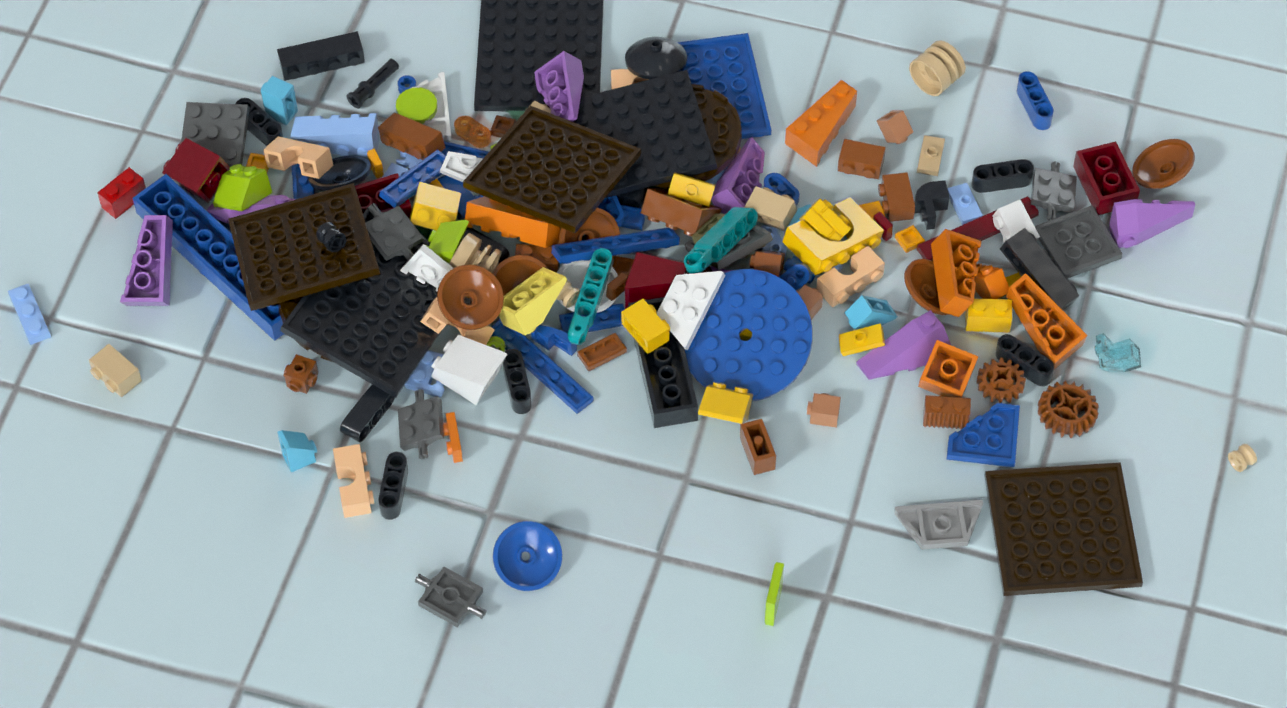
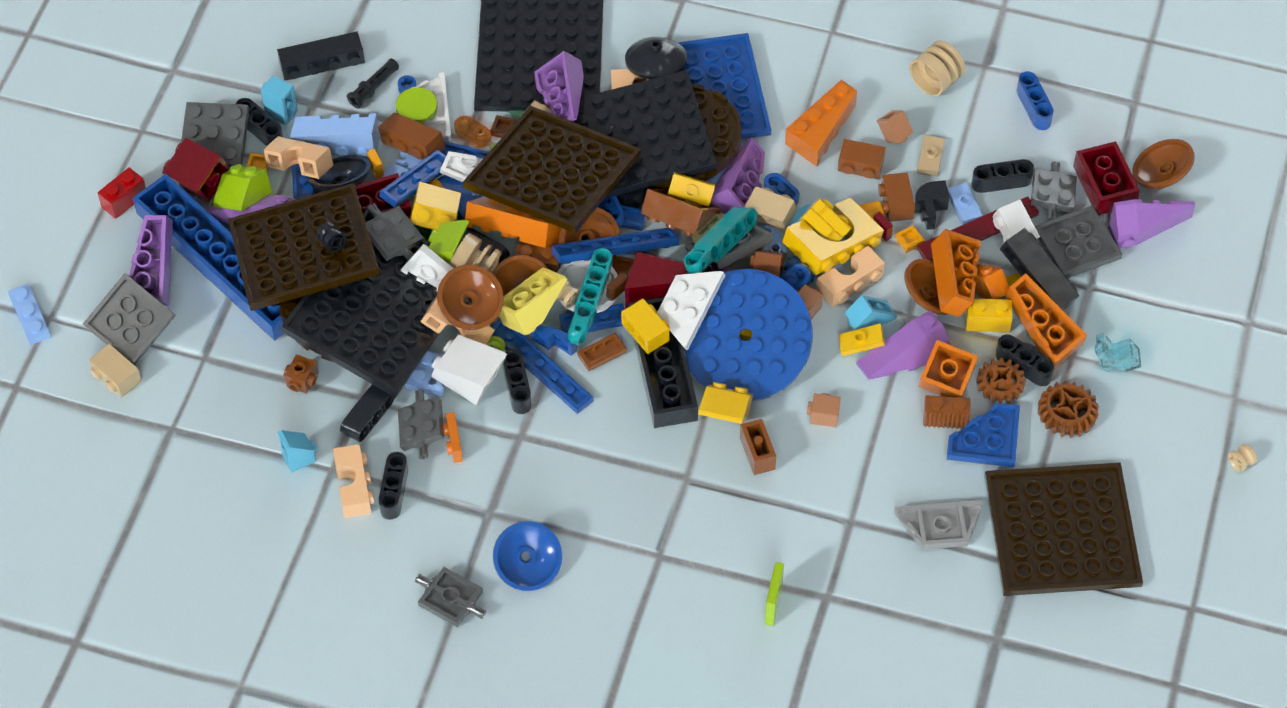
none -> plate [83,273,176,366]

